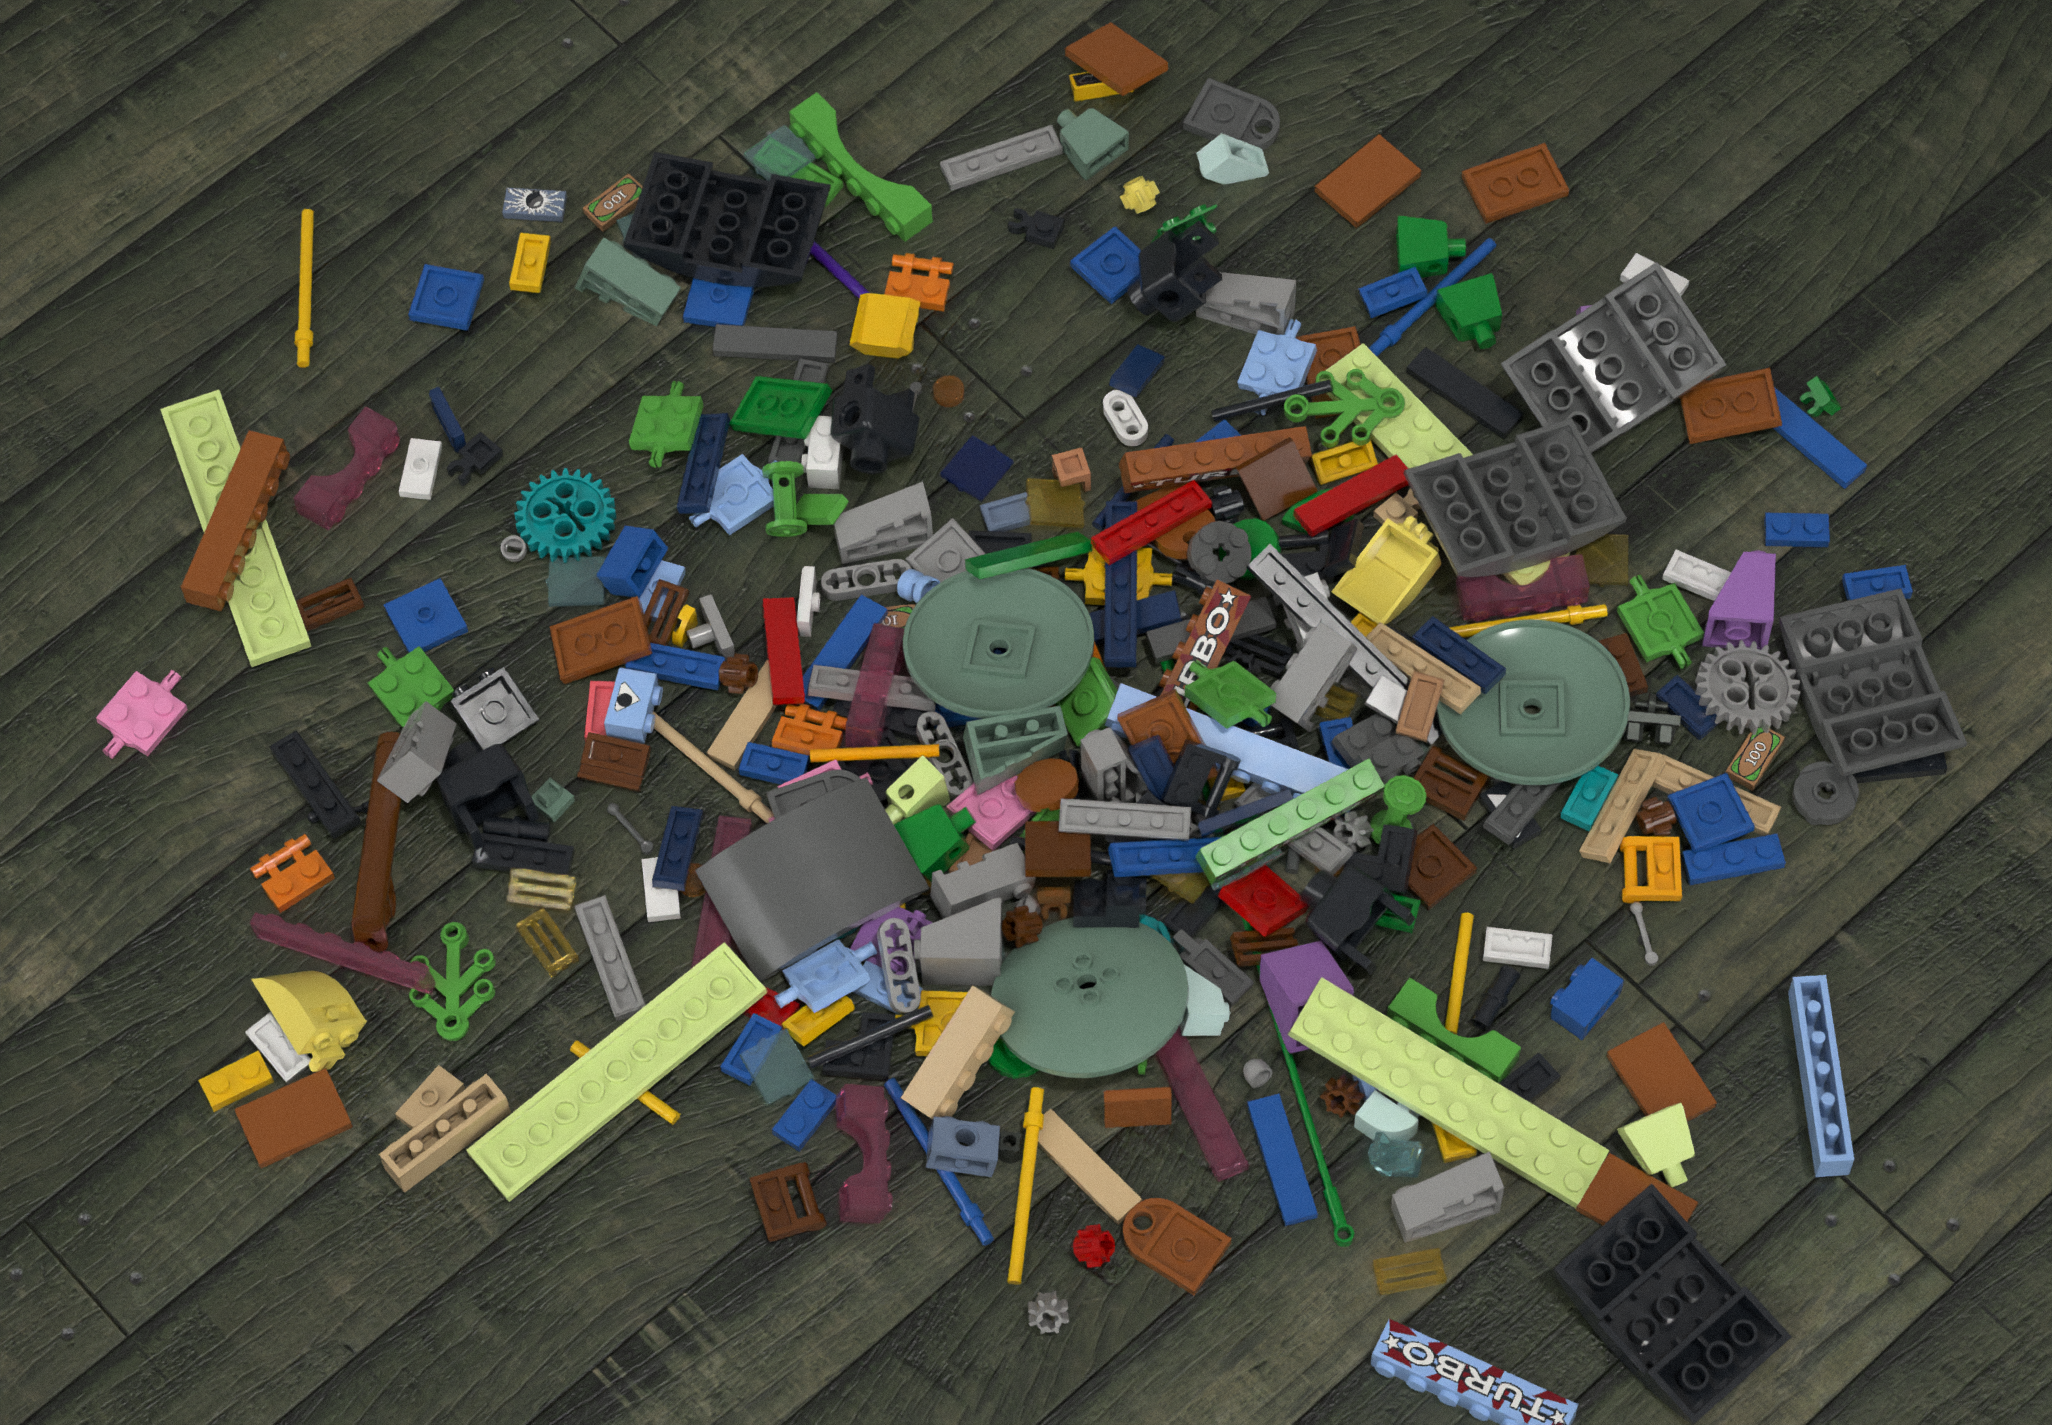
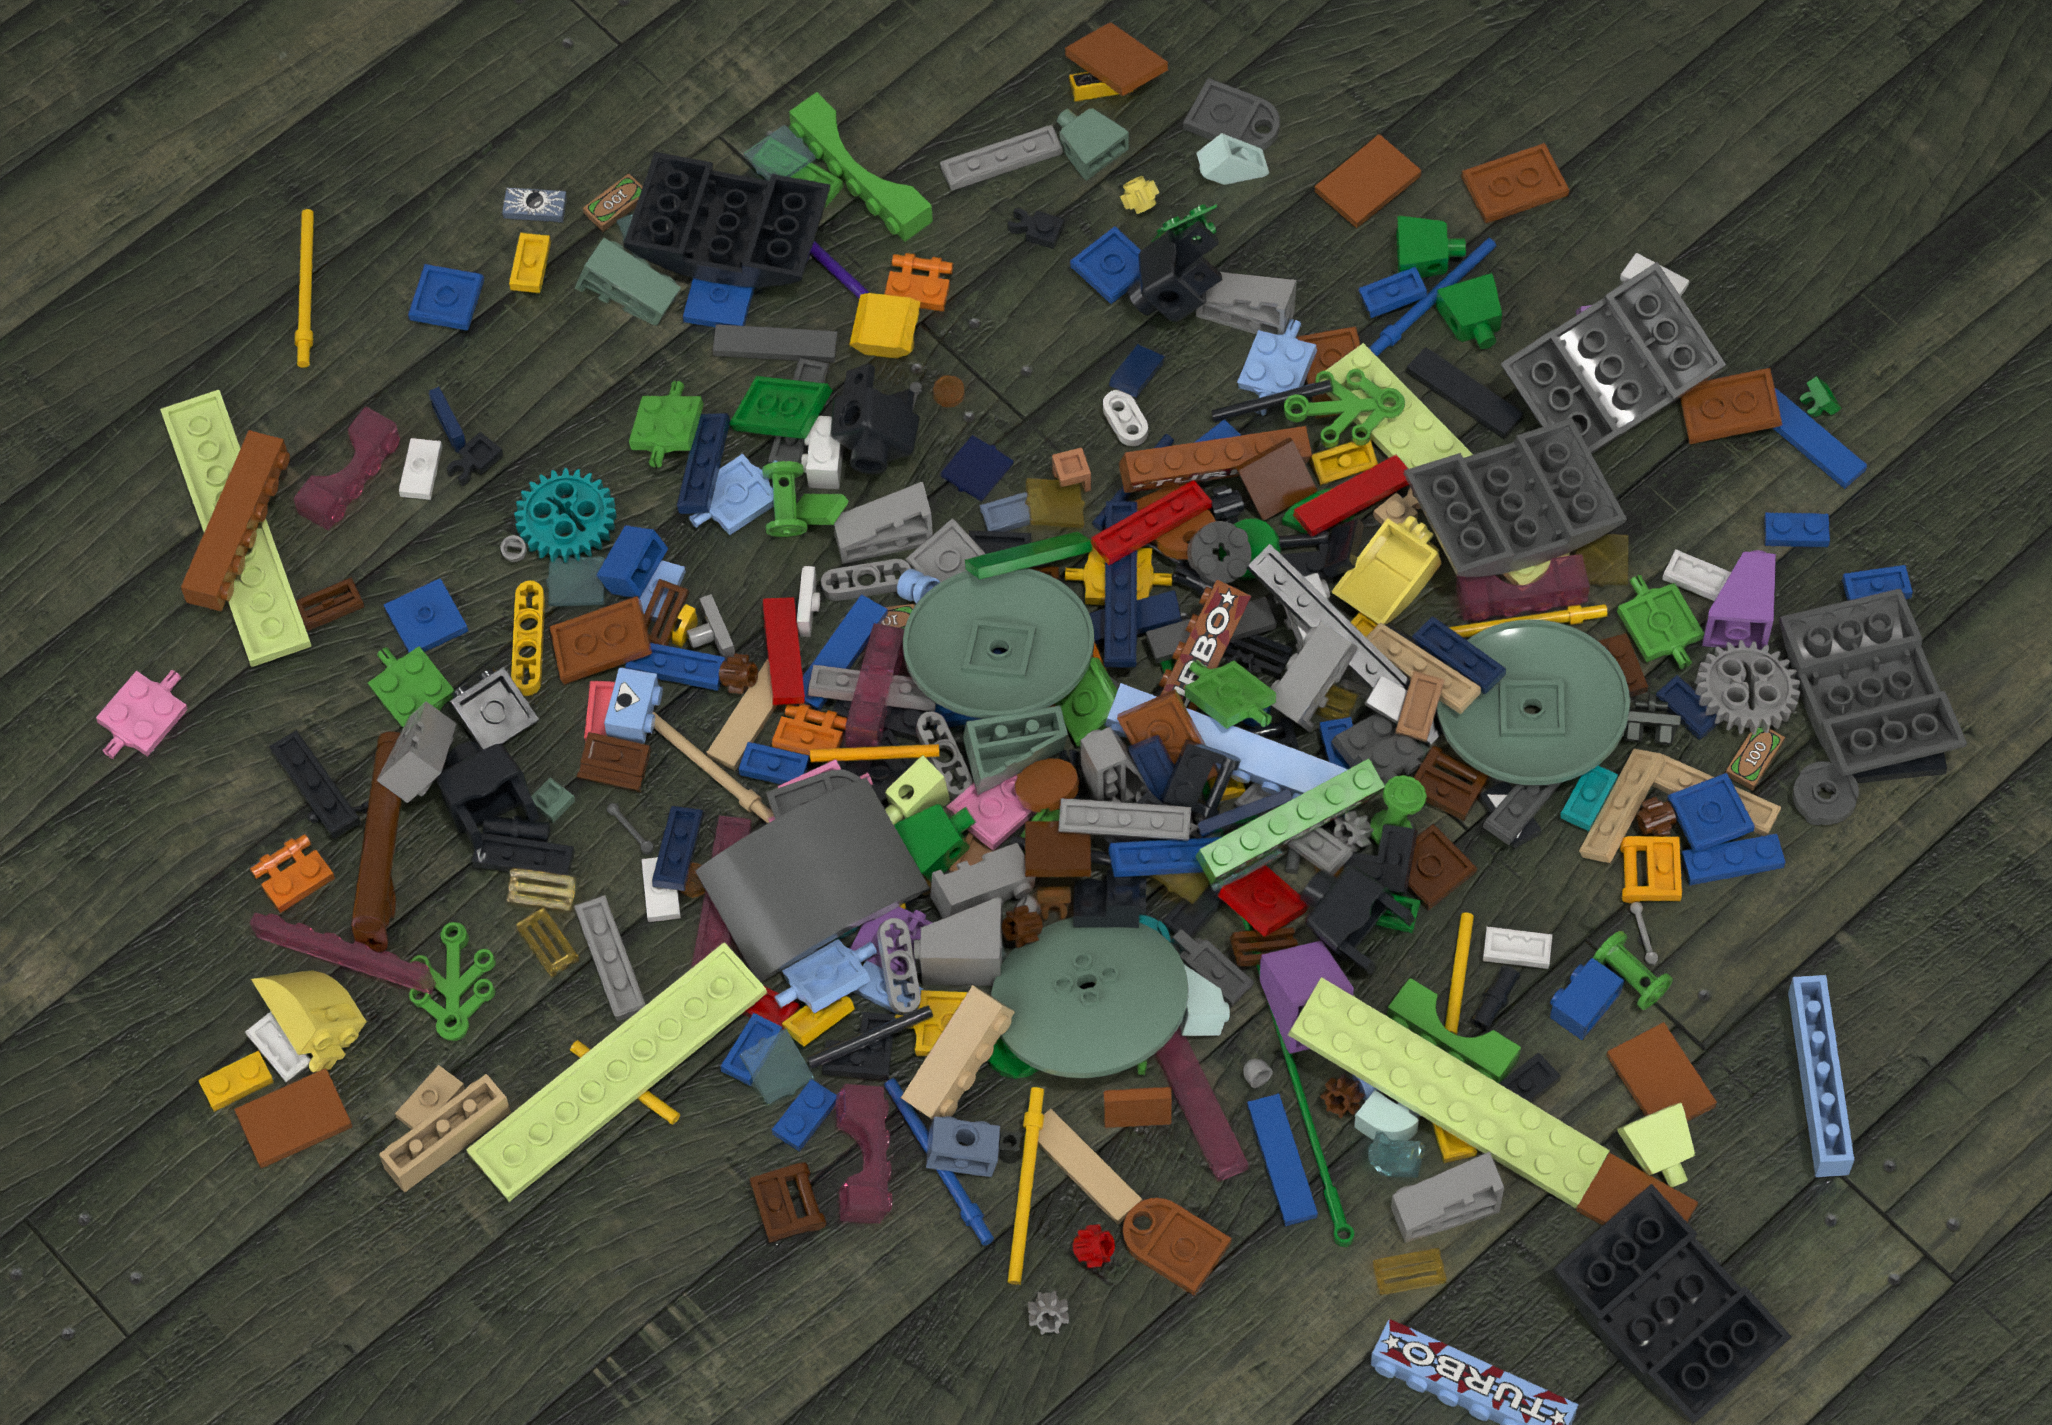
none -> yellow beam [511,580,545,696]
none -> bright green hose [1593,931,1673,1010]

